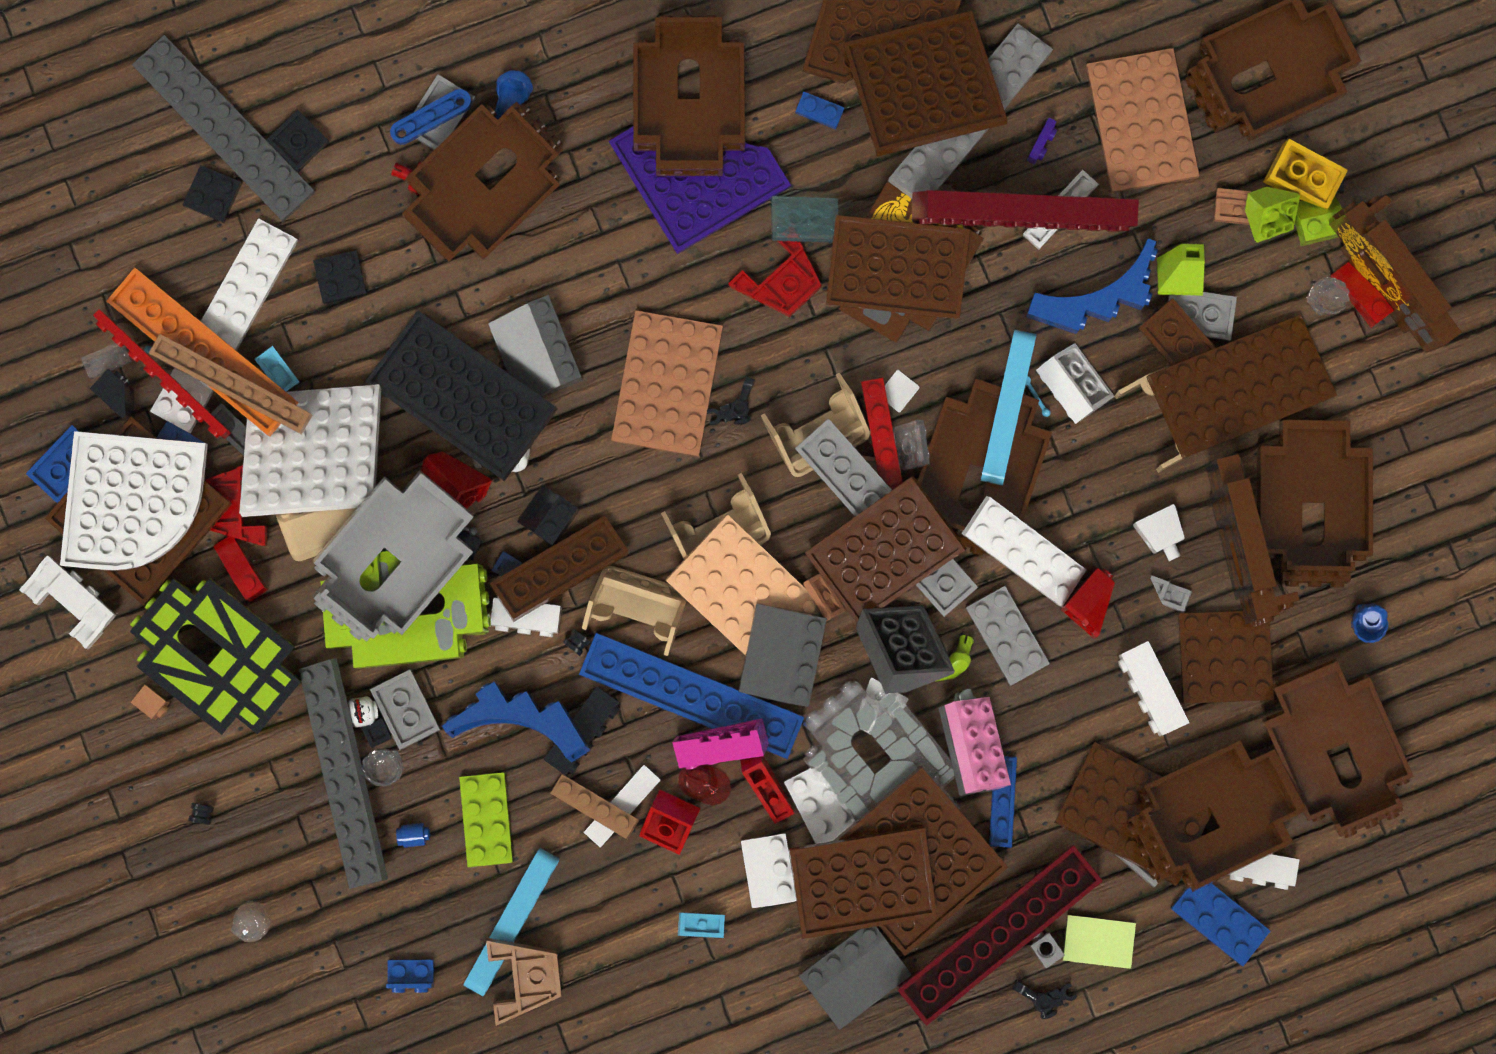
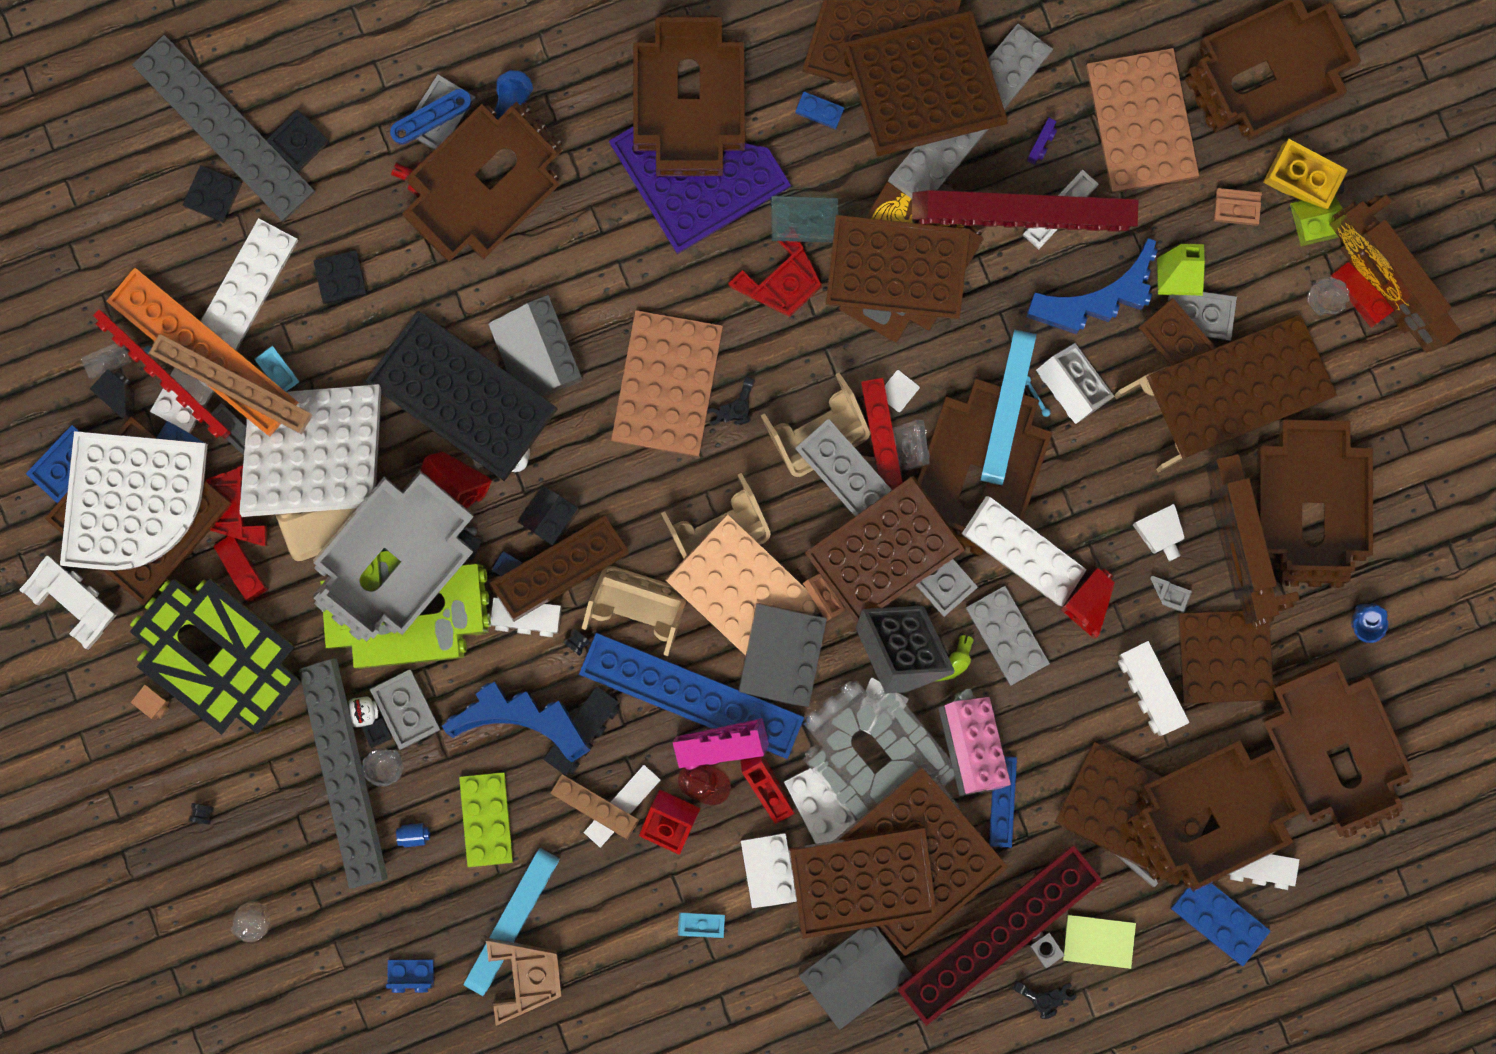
lime slope [1245,187,1300,243] -> none

